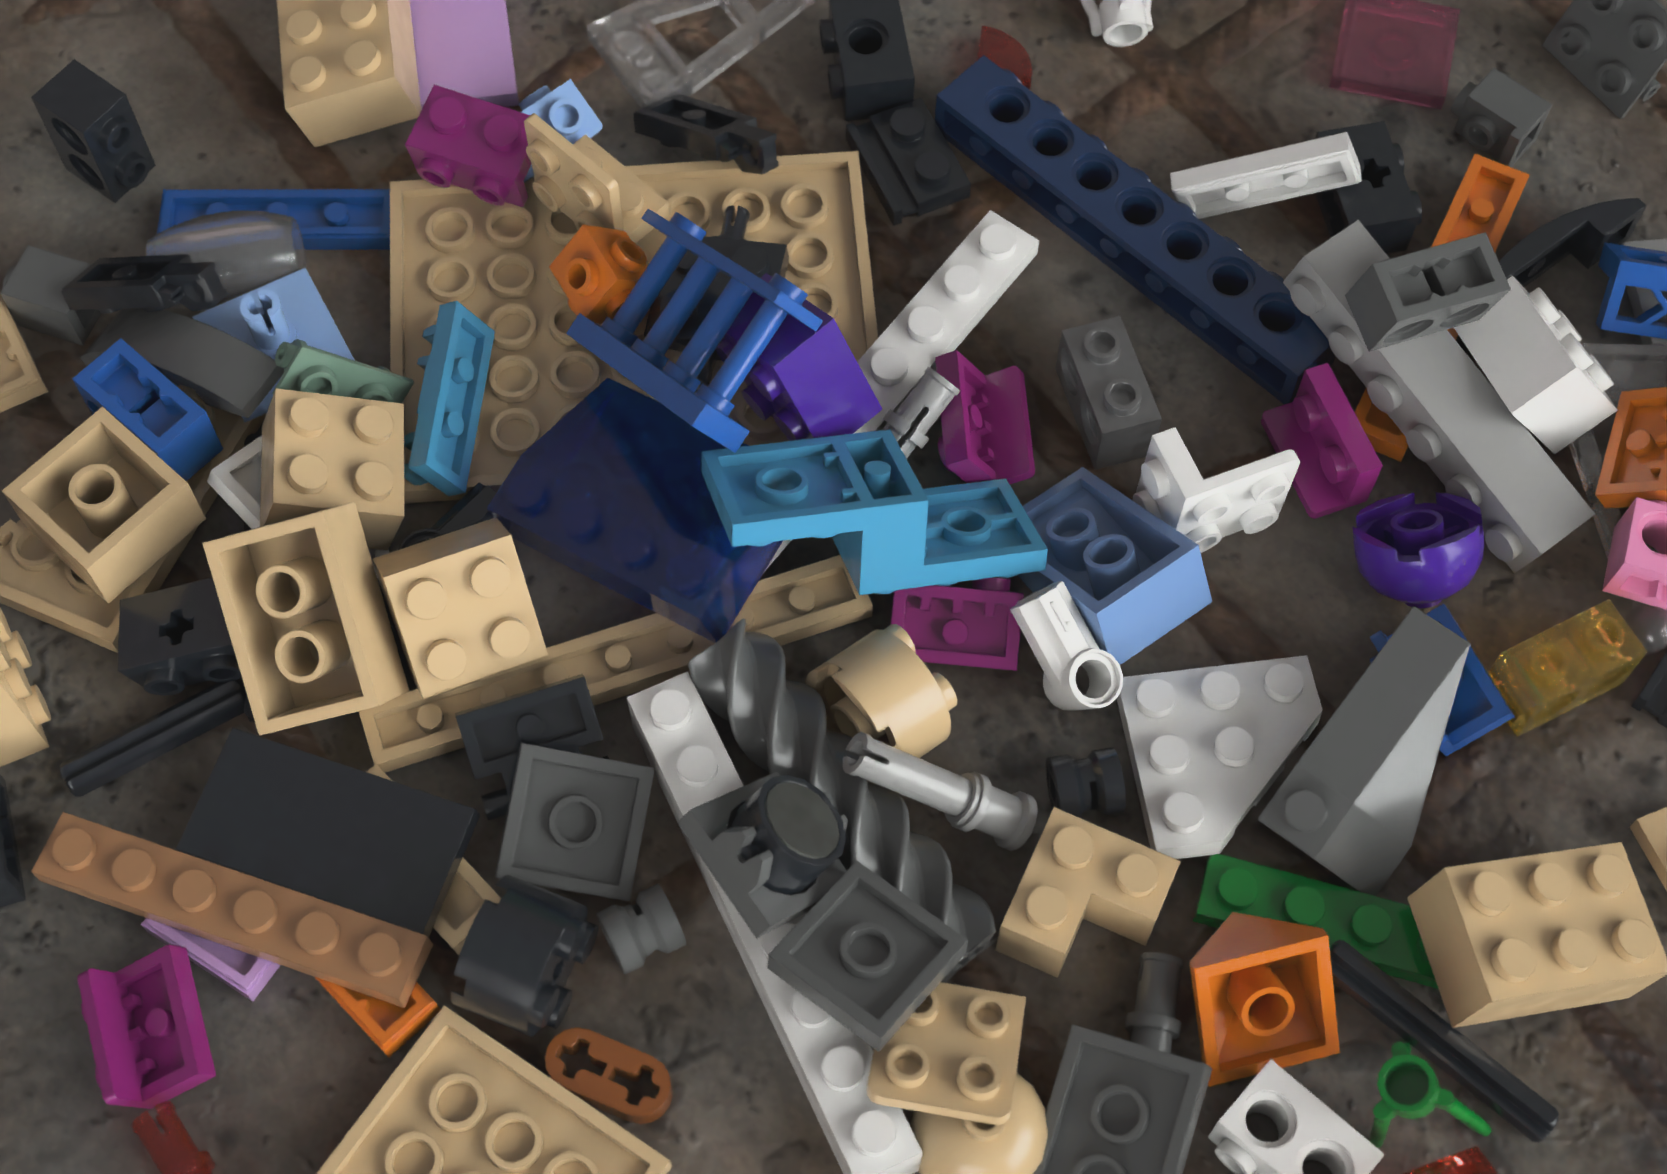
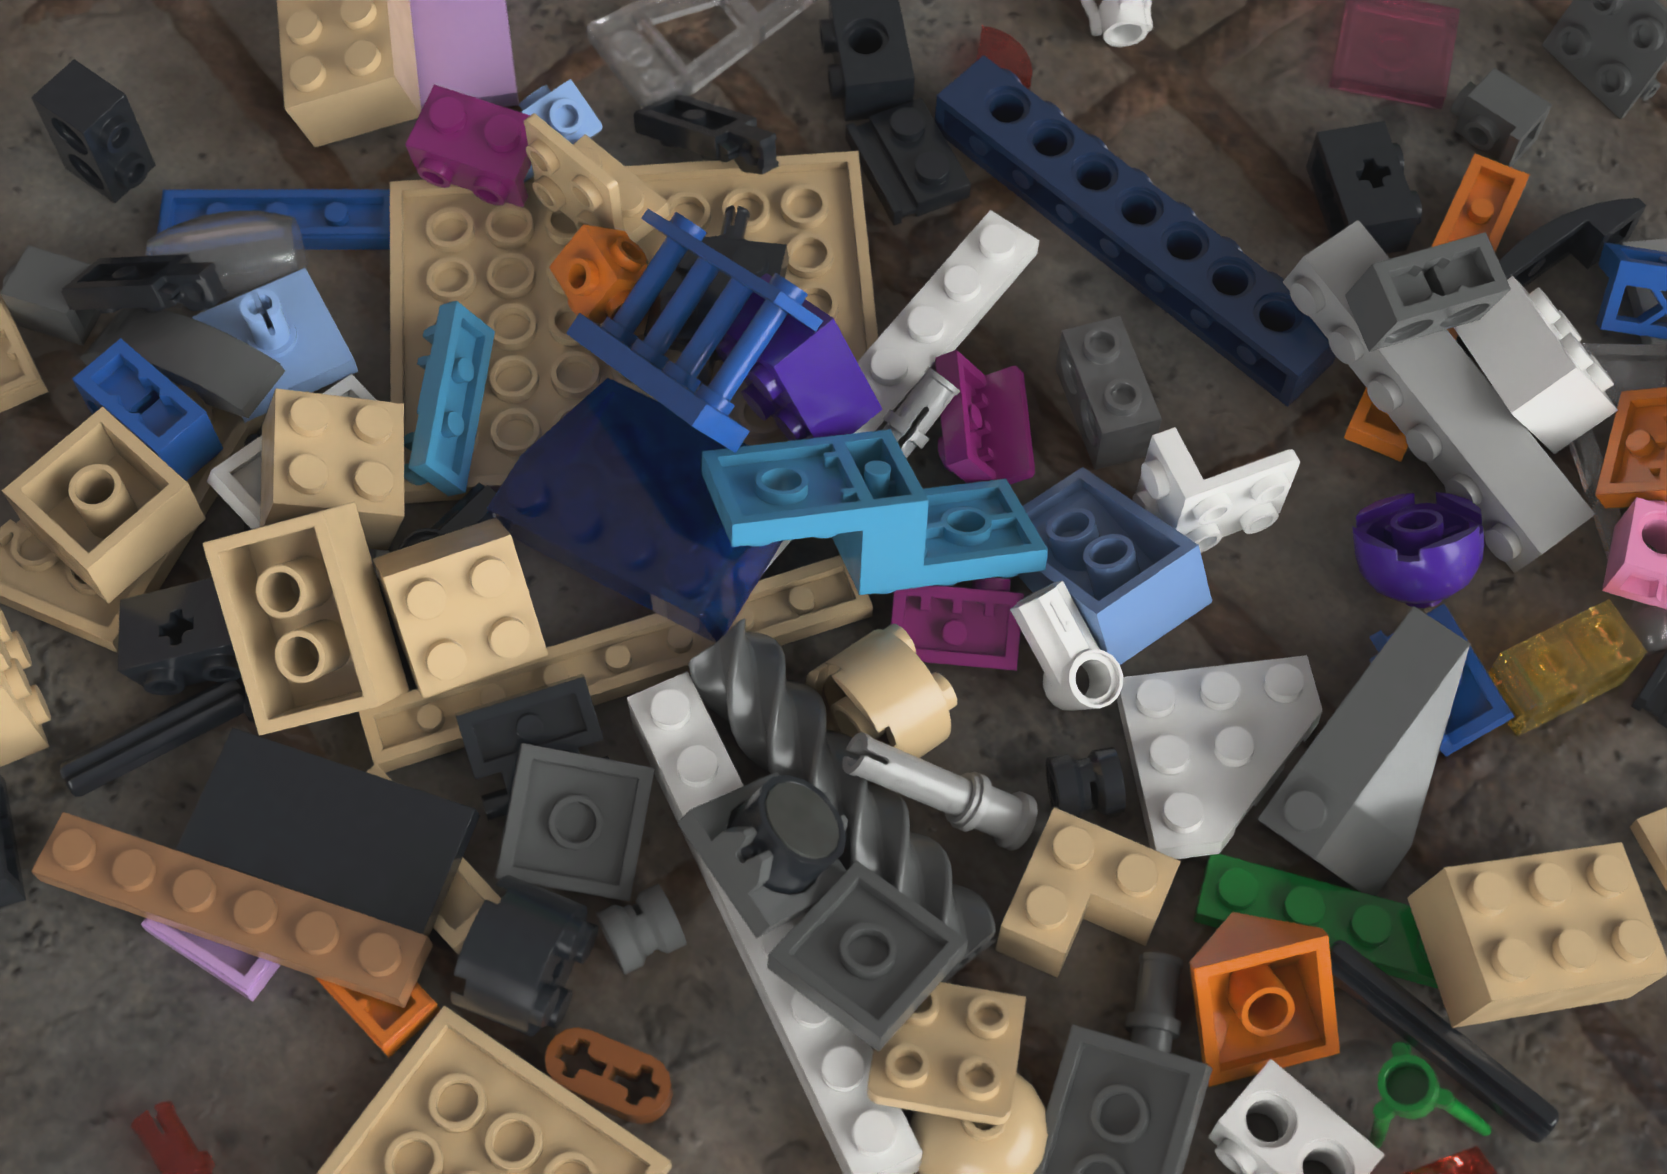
magenta bracket [77,944,216,1109] -> none
sand green hinge [272,339,414,403] -> none
white tile [1170,132,1362,219] -> none
magenta bracket [1261,363,1383,519] -> none

